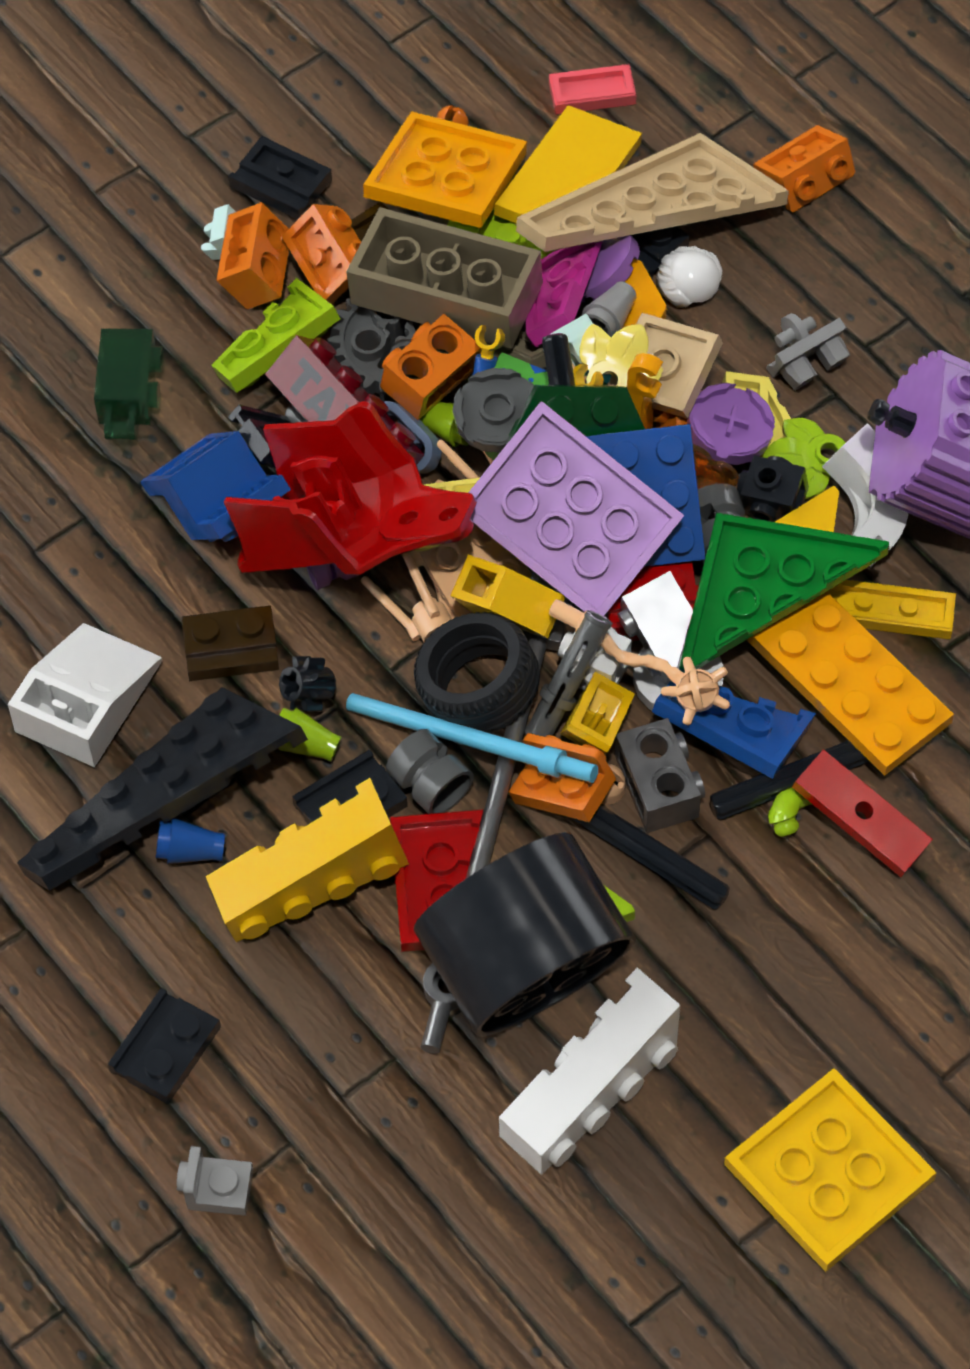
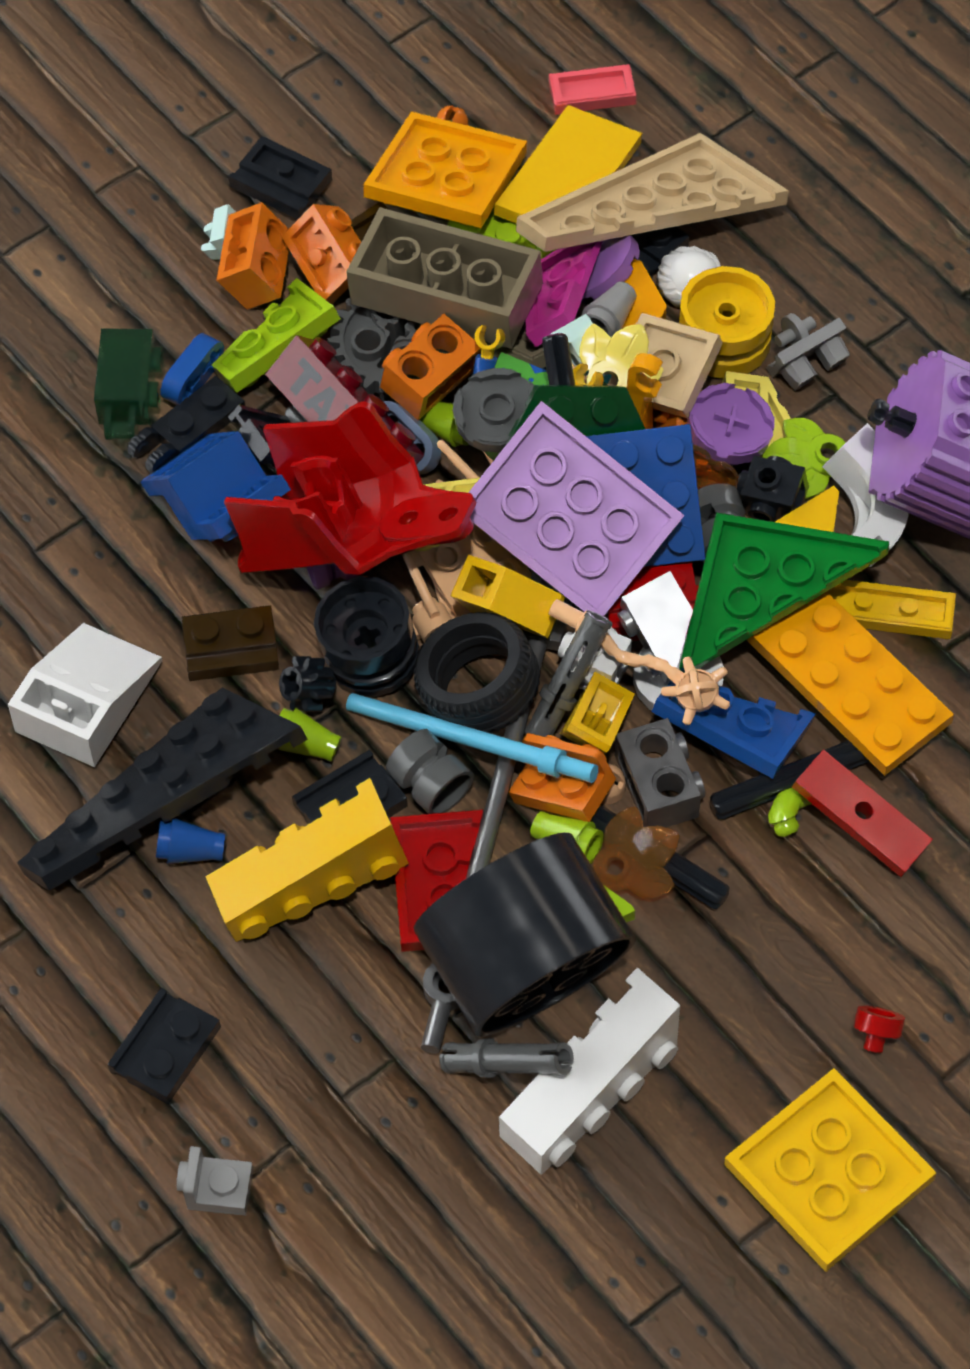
orange bracket [753,125,855,212] -> none
none -> black hinge [127,376,245,473]
none -> blue beam [160,333,224,405]
none -> black wheel [314,576,420,697]
none -> dark grey pin [439,1038,574,1078]
none -> lime cone [530,811,604,864]
none -> clear orange plate [593,807,680,899]
none -> yellow wheel [679,266,775,378]
none -> red tile [853,1006,905,1053]

